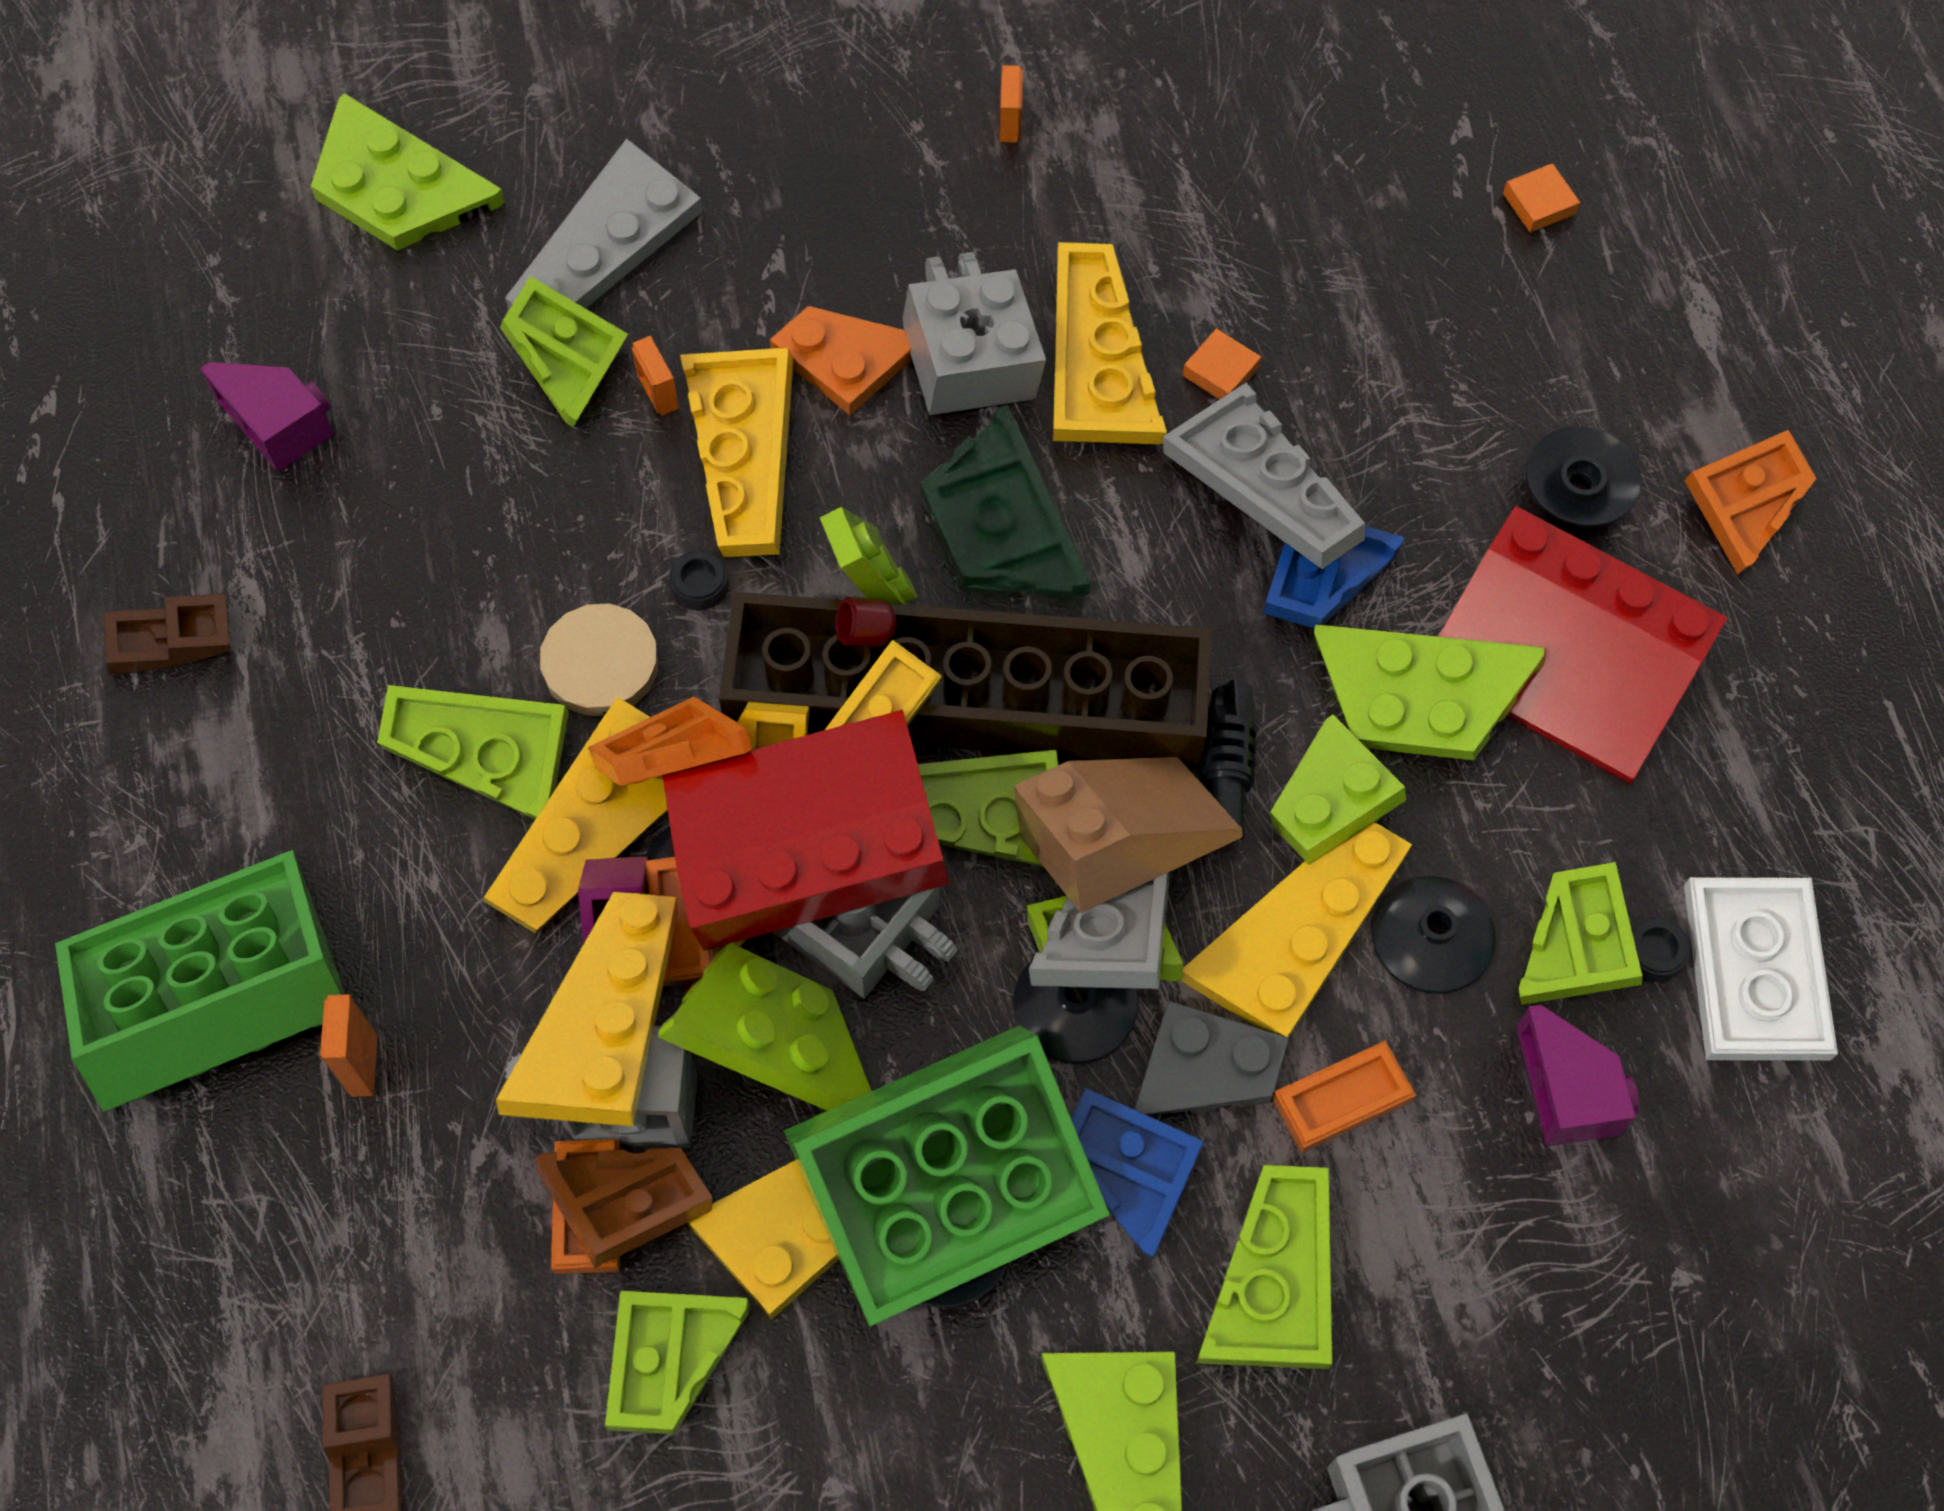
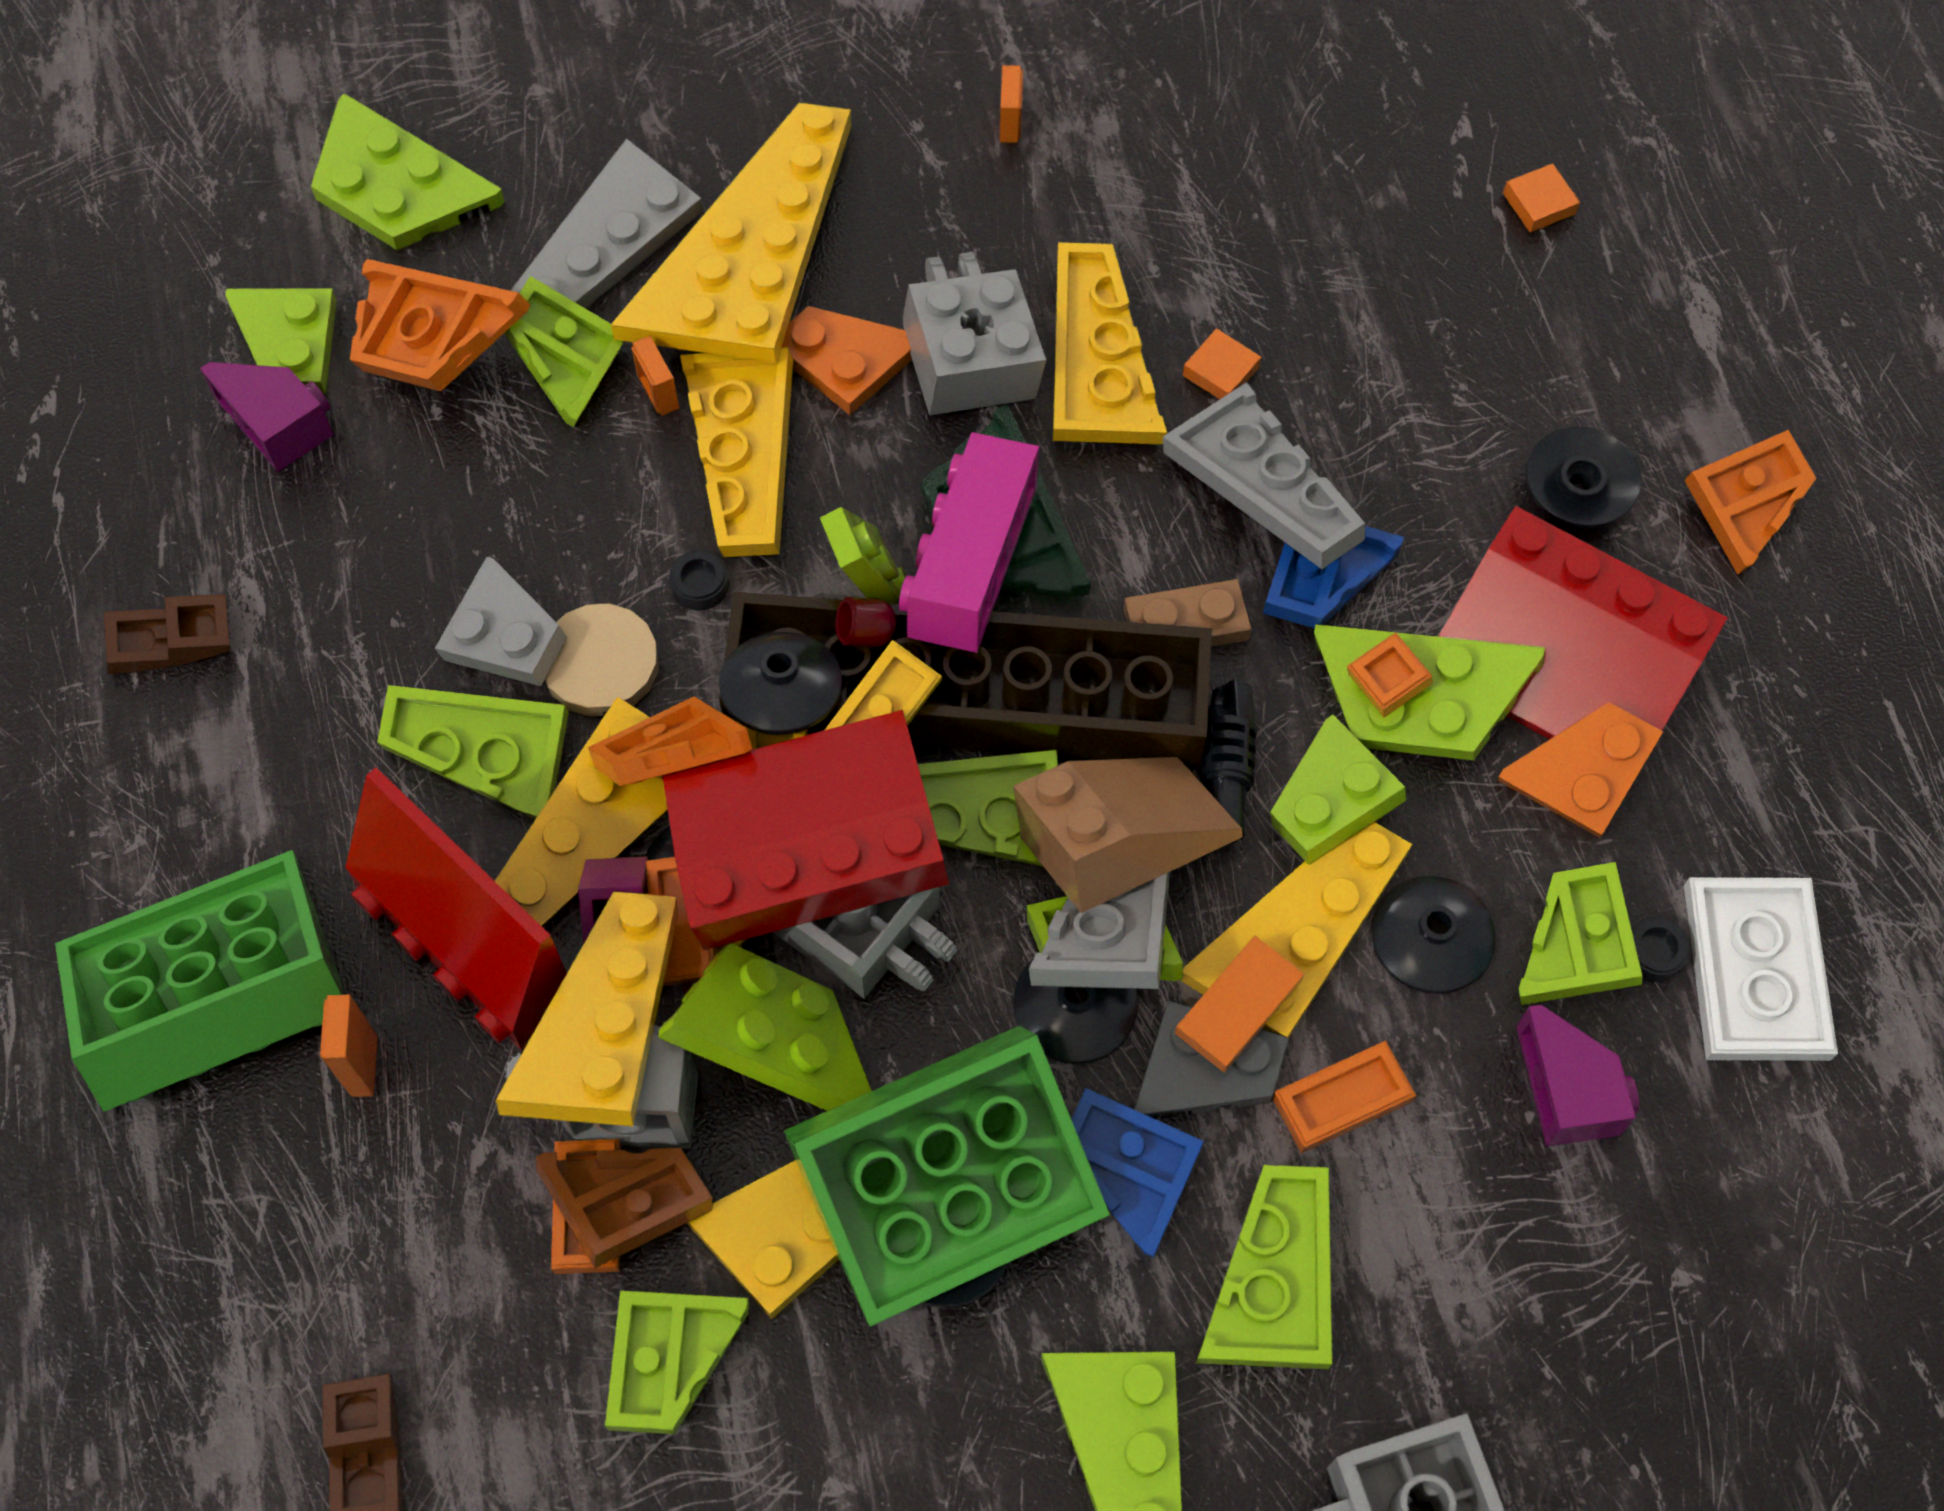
none -> lime wing [225,288,337,394]
none -> red slope [345,767,567,1052]
none -> orange wing [349,259,531,391]
none -> light grey wing [435,557,567,686]
none -> yellow wing [611,103,852,363]
none -> black dish [719,632,842,735]
none -> dark pink brick [899,432,1039,653]
none -> medium nougat plate [1123,579,1251,647]
none -> orange tile [1174,935,1305,1073]
none -> orange tile [1347,632,1433,717]
none -> orange wing [1497,702,1663,838]

